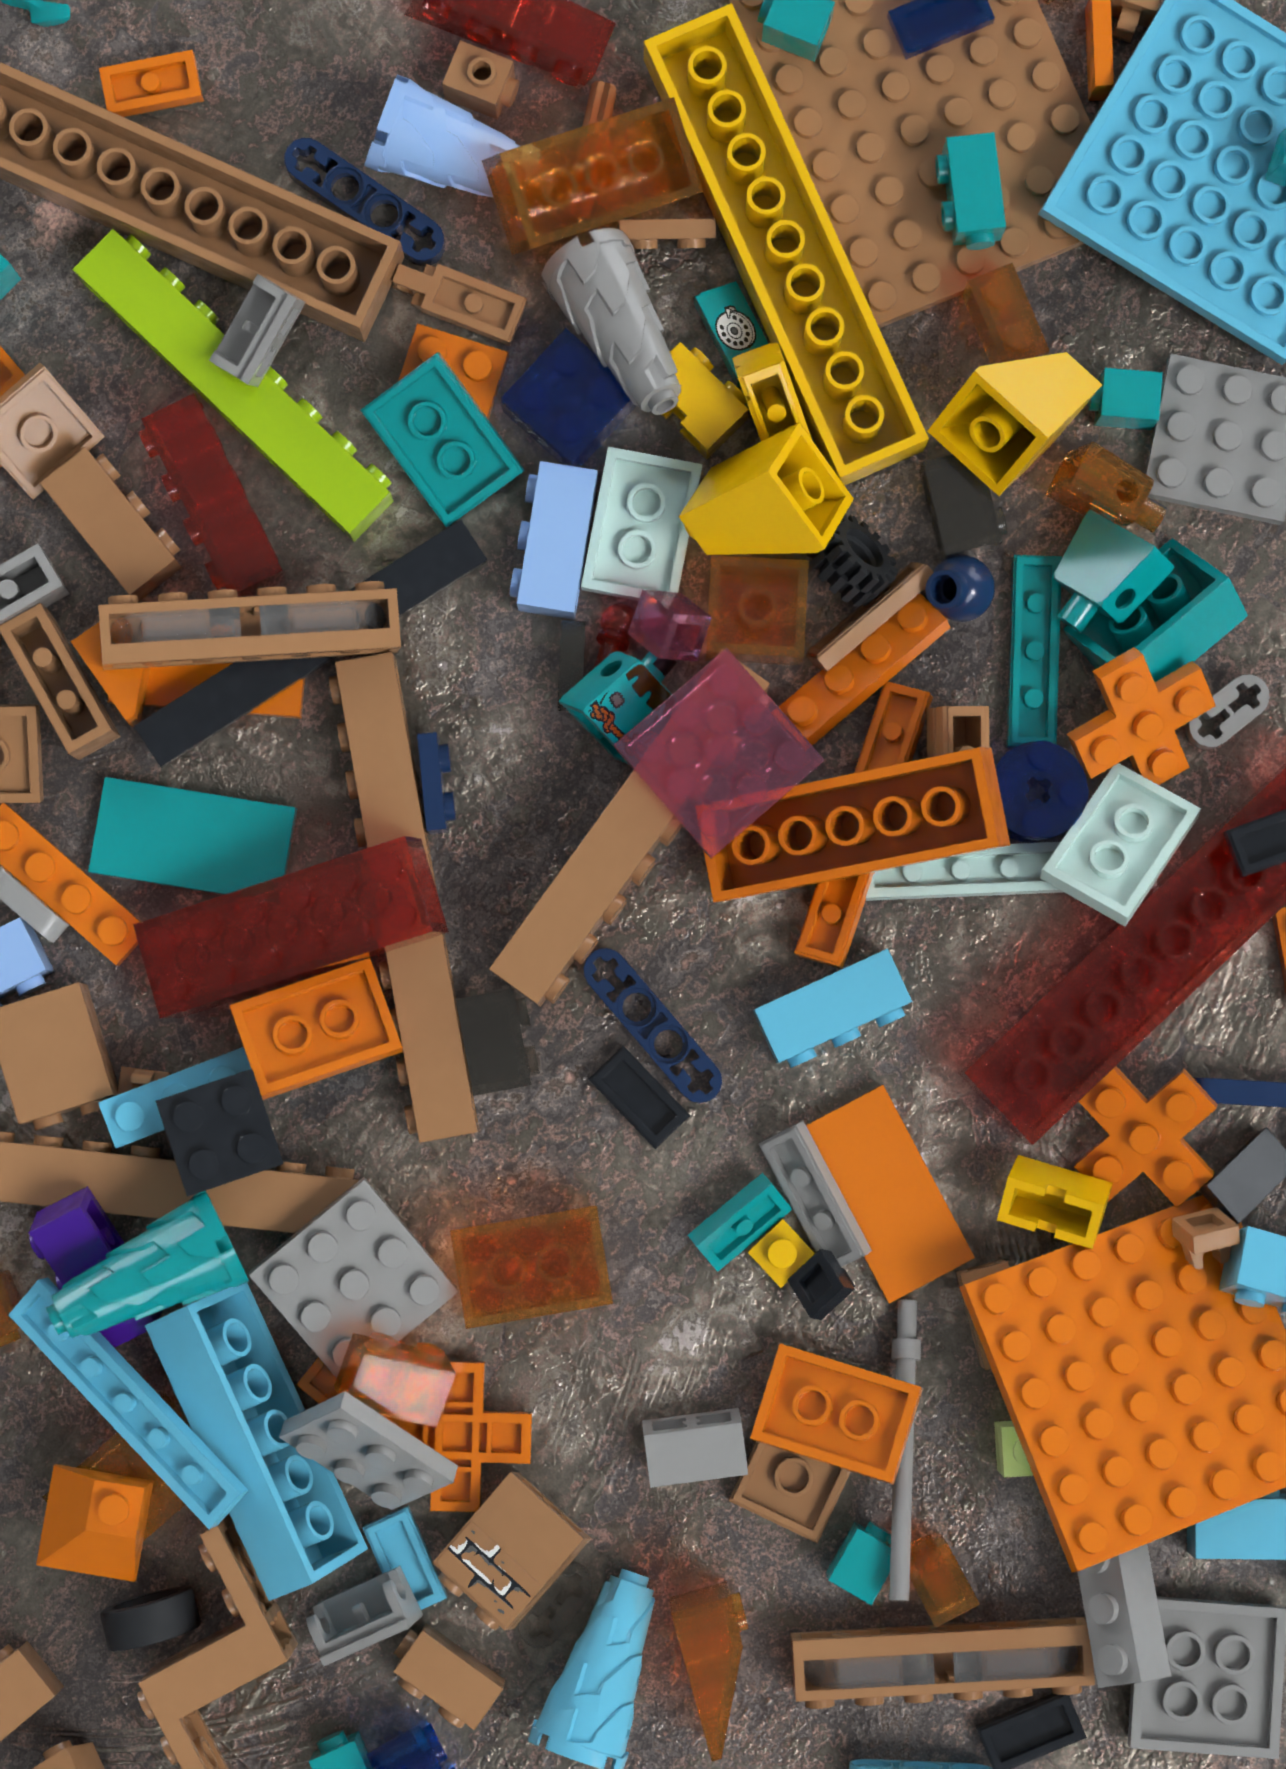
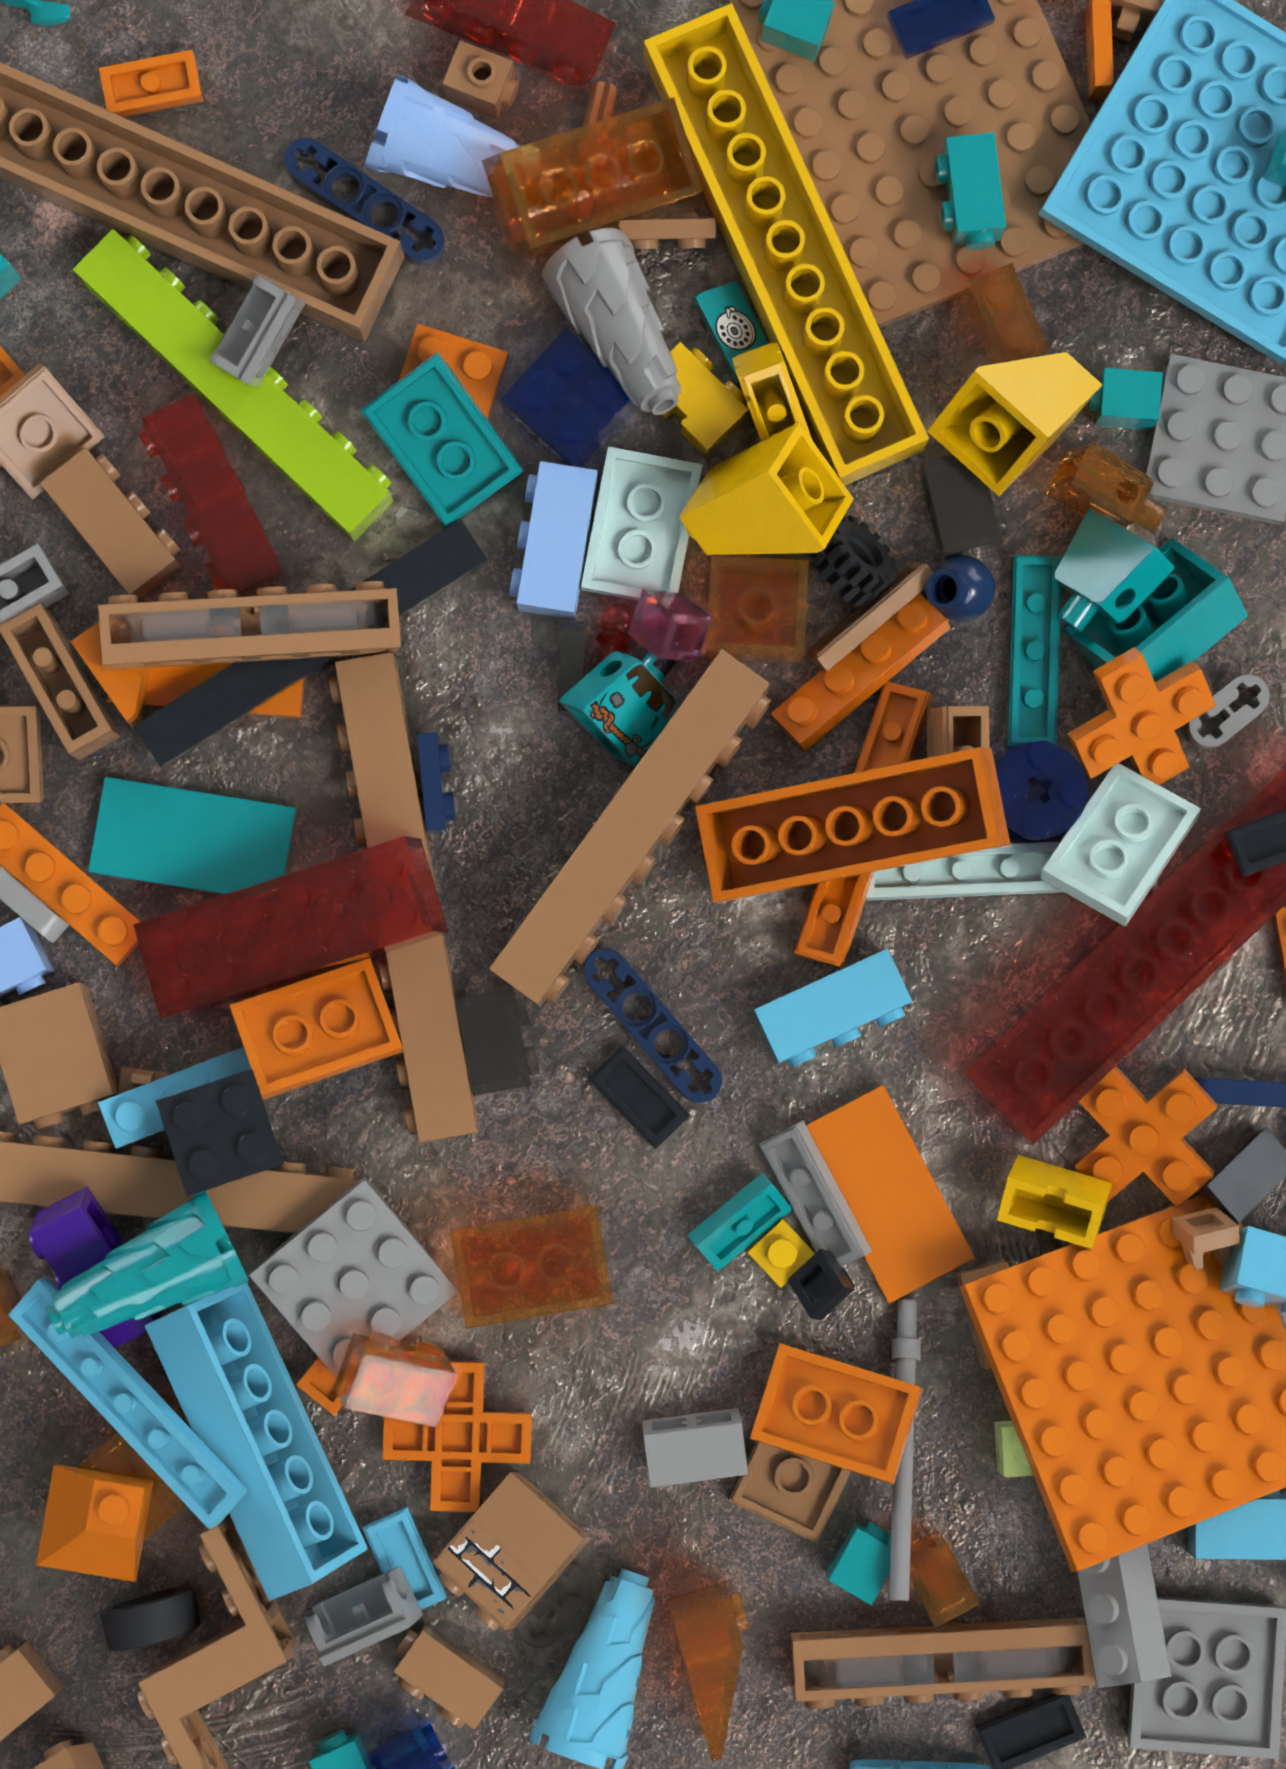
light grey plate [279,1391,458,1510] -> none
medium nougat hinge [392,264,527,346] -> none
clear pink plate [614,648,825,859] -> none

